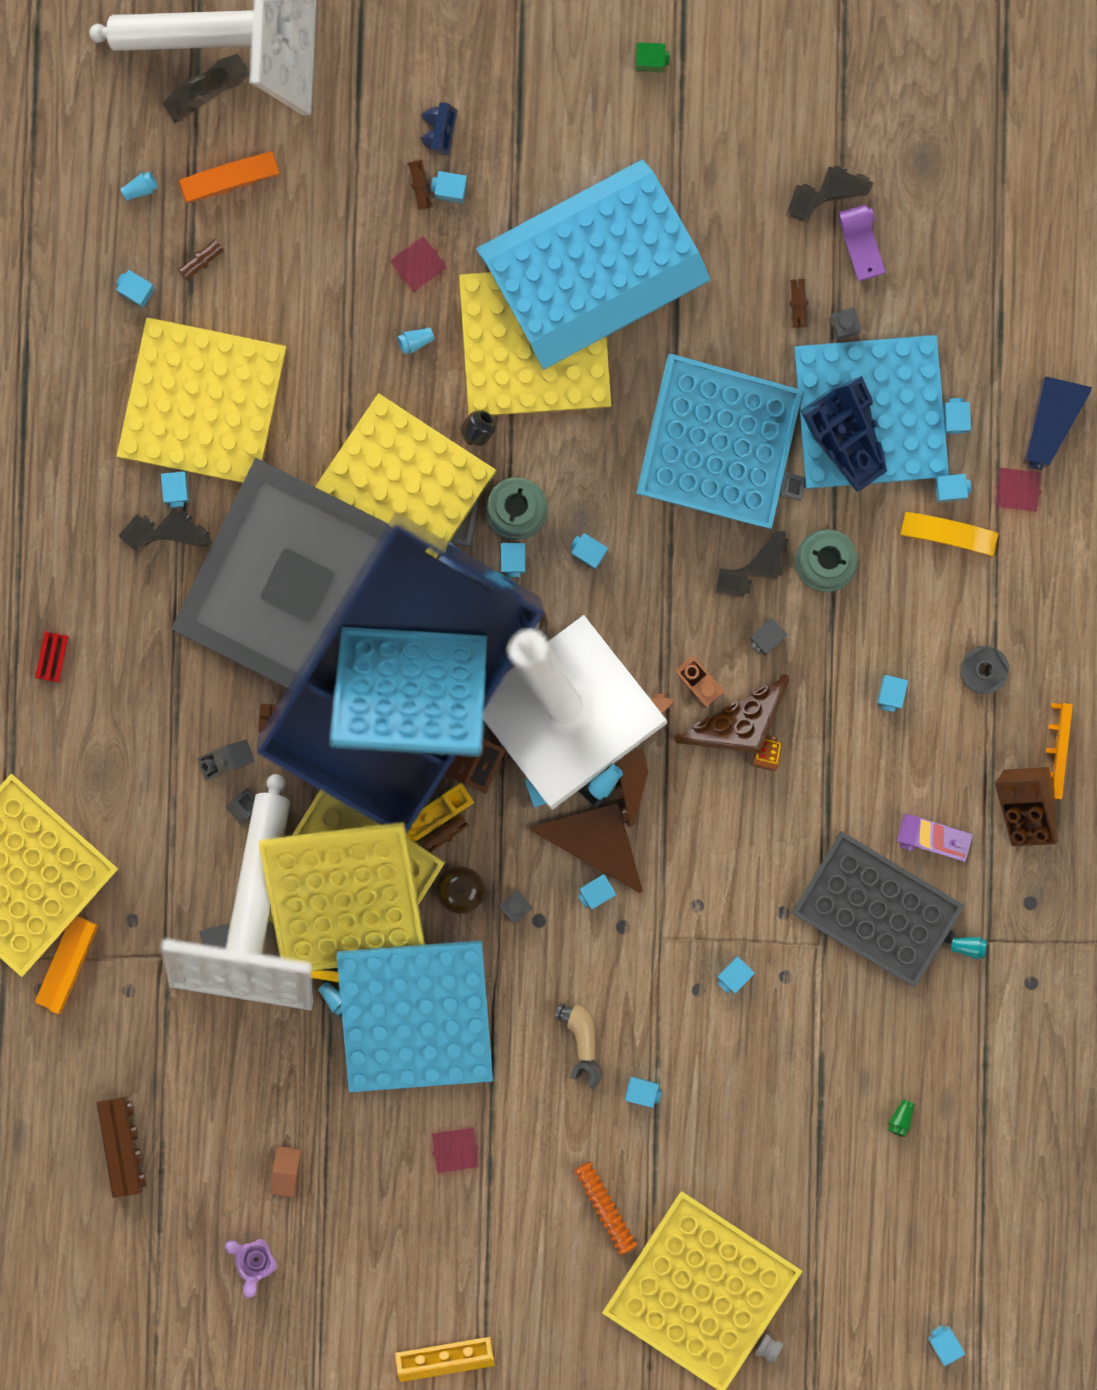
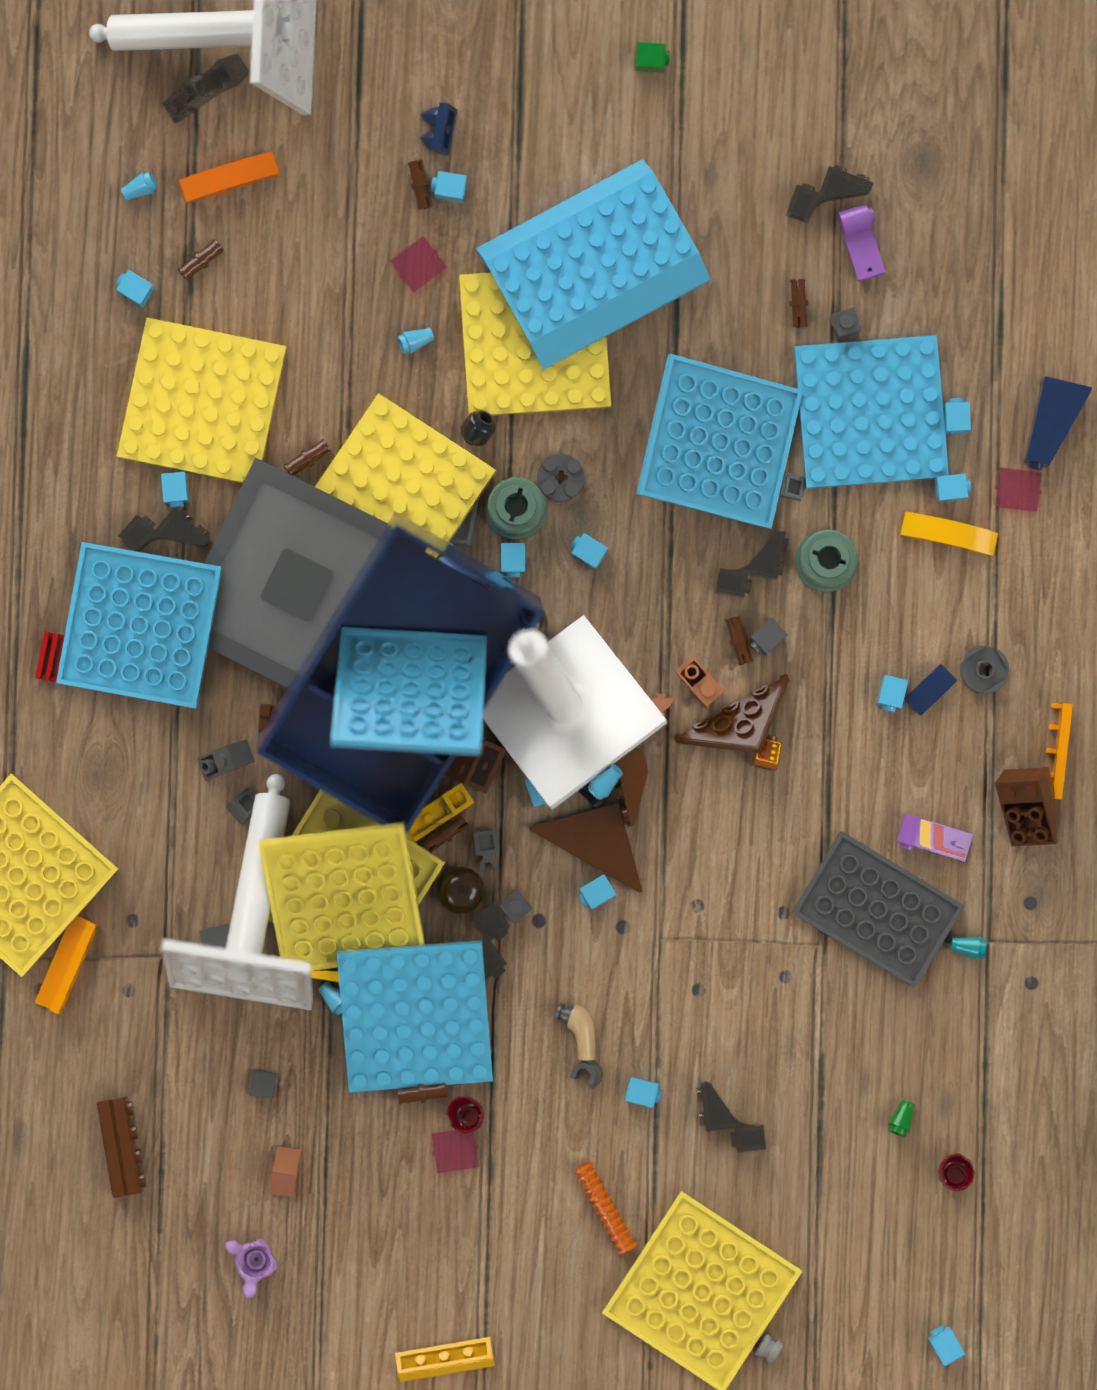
medium azure brick [717,956,755,994] -> none
dark blue wedge [800,376,887,492] -> none
none -> medium azure plate [56,542,223,709]
none -> dark grey slope [249,1070,277,1098]
none -> reddish brown pin [283,439,331,476]
none -> reddish brown pin [397,1082,447,1104]
none -> dark red hair [446,1096,485,1134]
none -> dark grey plate [473,830,500,872]
none -> clear smoke arch [474,903,510,985]
none -> dark grey plate [537,454,585,502]
none -> clear smoke arch [696,1081,766,1152]
none -> reddish brown pin [725,616,753,666]
none -> dark blue slope [904,664,958,716]
none -> dark red hair [938,1153,975,1192]

